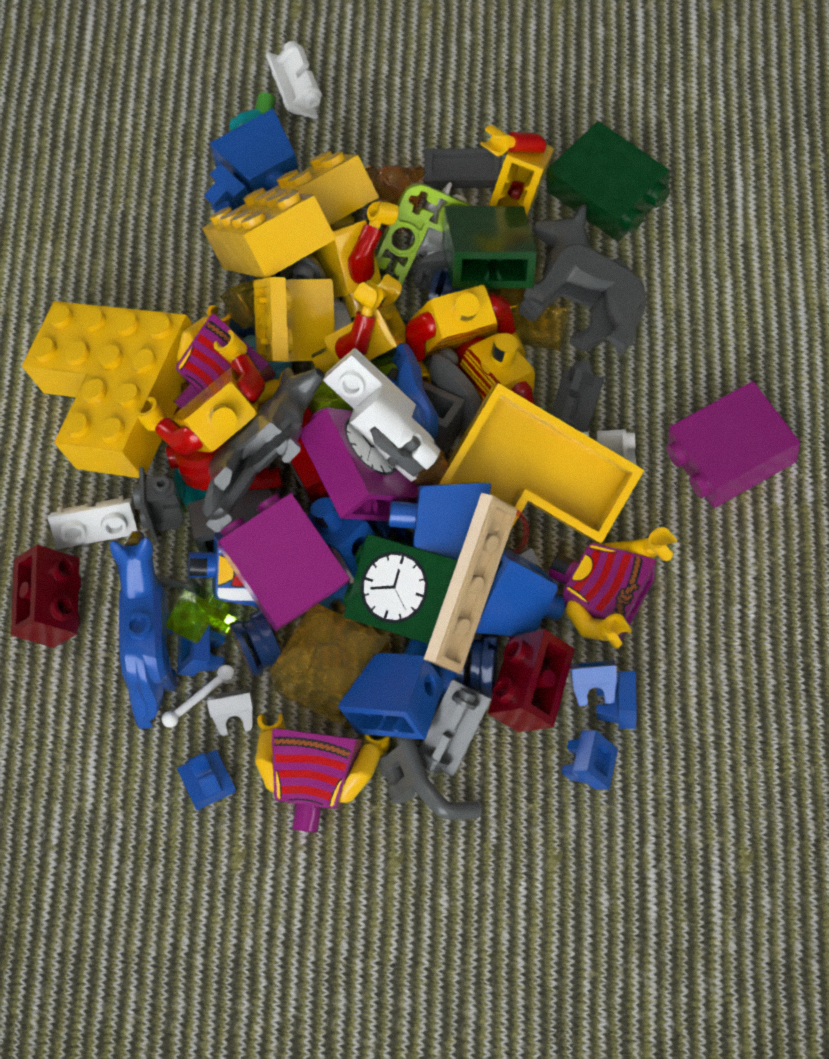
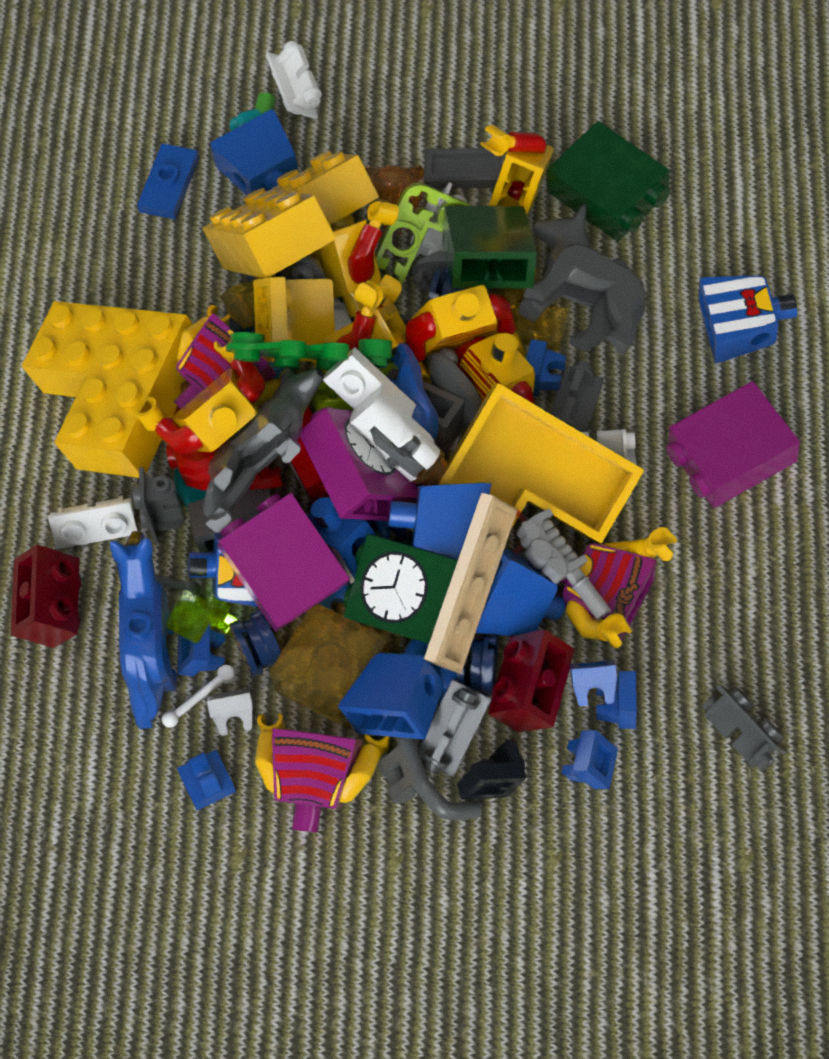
blue tile [204,164,249,212] -> none
none -> blue plate [137,143,199,220]
none -> green plant [226,332,392,371]
none -> black bracket [457,740,527,800]
none -> light grey piece [516,509,611,620]
none -> blue tile [526,339,566,397]
none -> torso [698,275,797,364]
none -> dark grey hinge [702,684,788,771]

